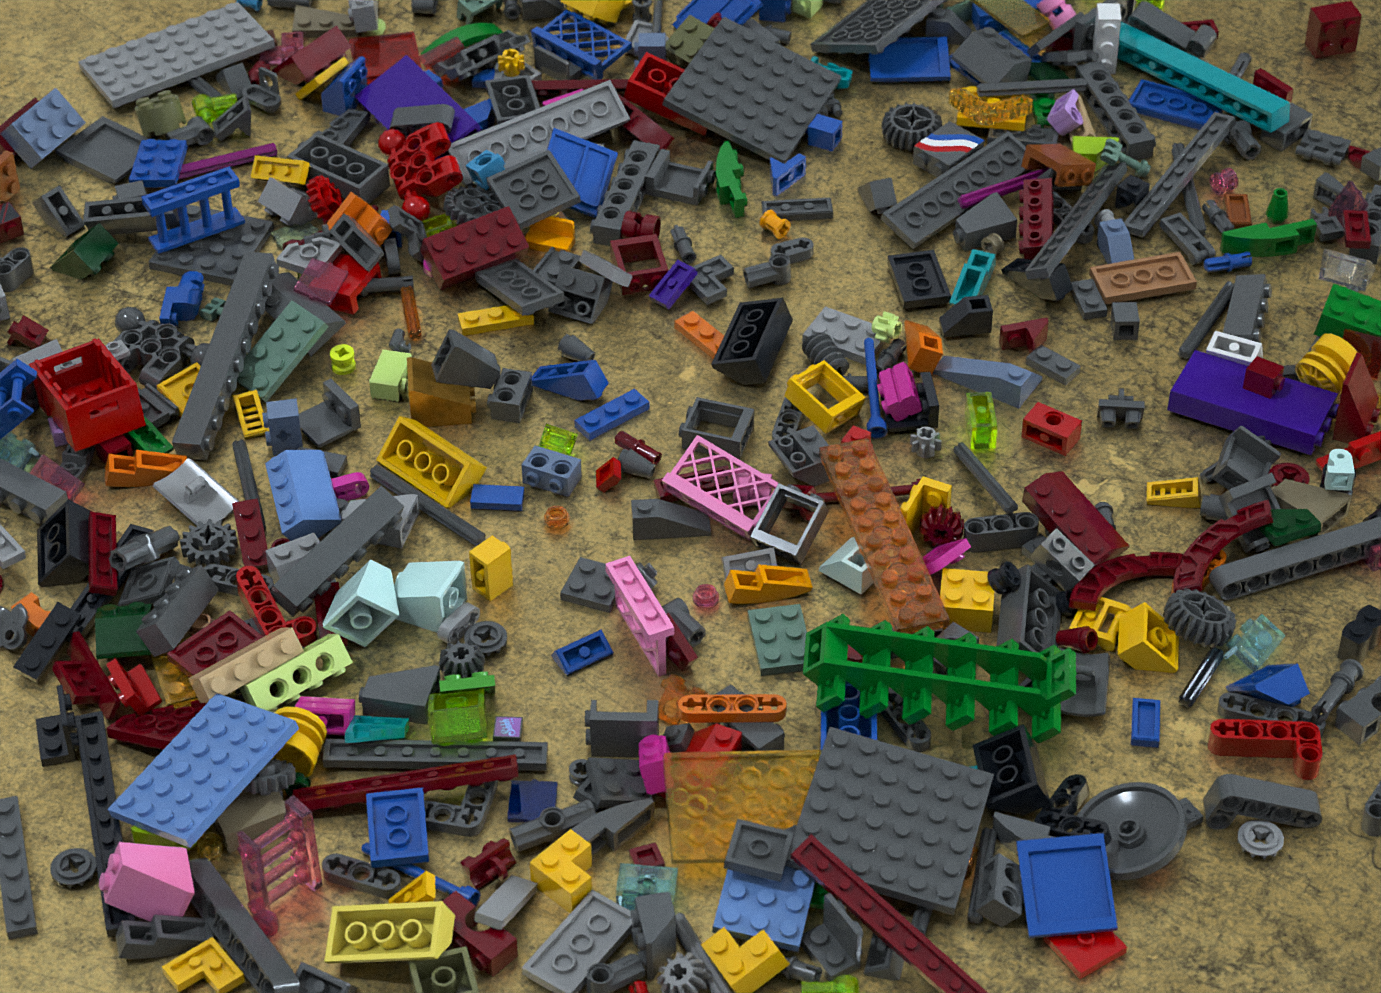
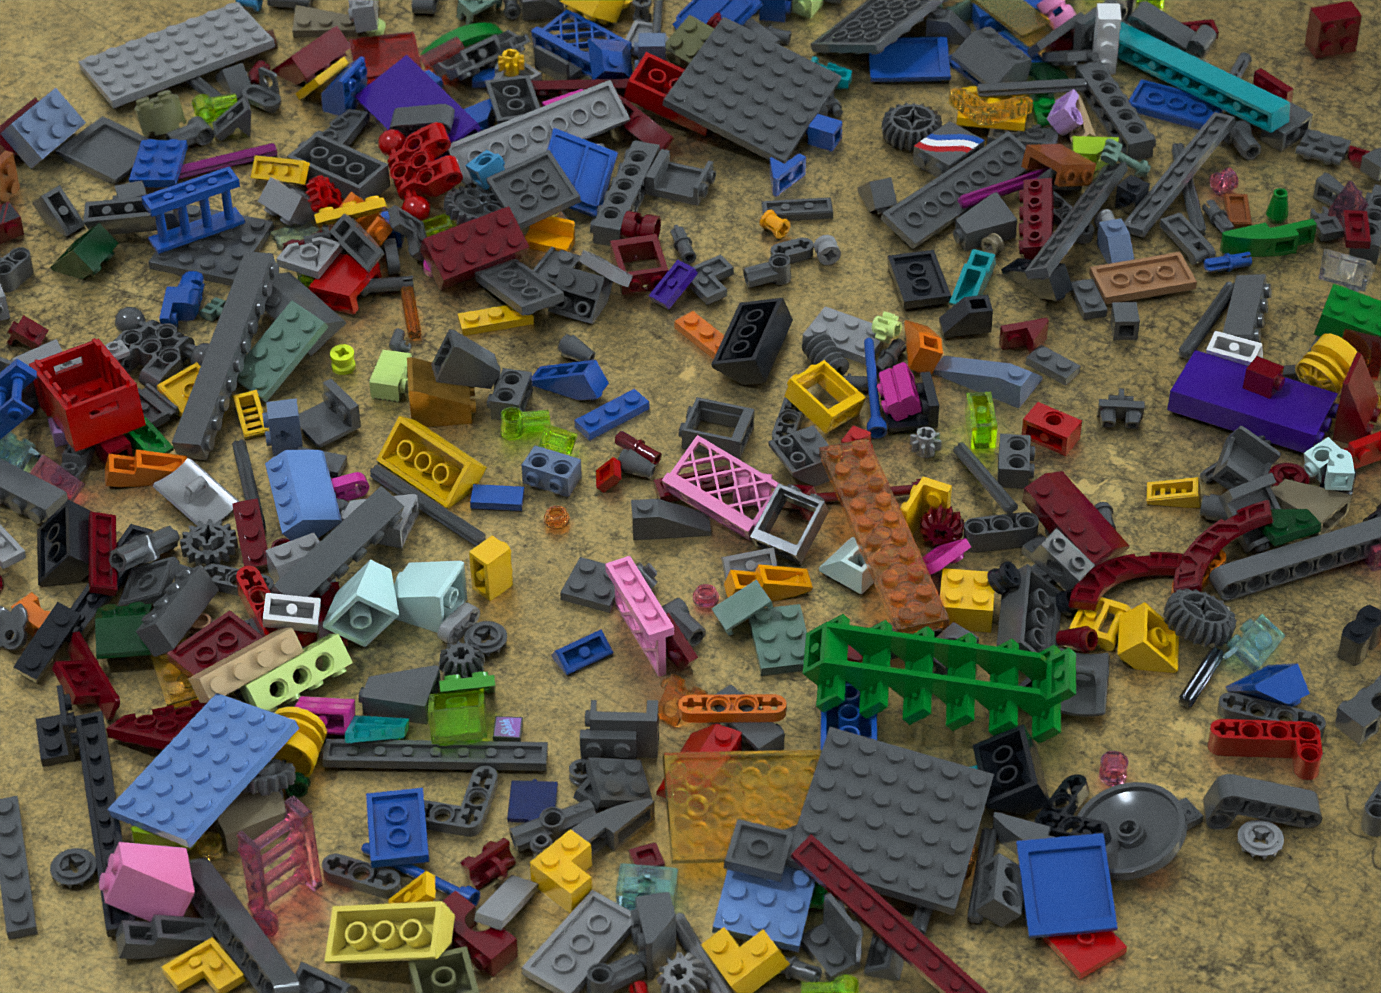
red bracket [106,658,162,716] -> none
clear pink tile [259,31,304,66] -> none
dark red plate [292,754,519,813] -> none
clear pink piece [293,258,348,305] -> none
dark pink brick [639,735,675,795] -> none
dark grey plate [663,723,695,753] -> none
green slope [716,141,748,218] -> none
dark grey beam [880,688,931,752] -> none
blue tile [1131,698,1160,748] -> none
dark grey pin [1311,659,1364,721] -> none
none -> white brick [263,593,321,633]
none -> yellow plate [314,195,388,228]
none -> clear neon green piece [500,407,551,441]
none -> dark grey pin [530,833,553,859]
none -> dark grey plate [580,730,637,760]
none -> blue slope [588,38,633,80]
none -> sand green hinge [711,580,774,636]
none -> light grey wheel [813,235,841,265]
none -> dark grey brick [997,433,1035,489]
none -> clear pink wheel [1099,751,1129,786]
none -> light aqua brick [1304,437,1341,483]

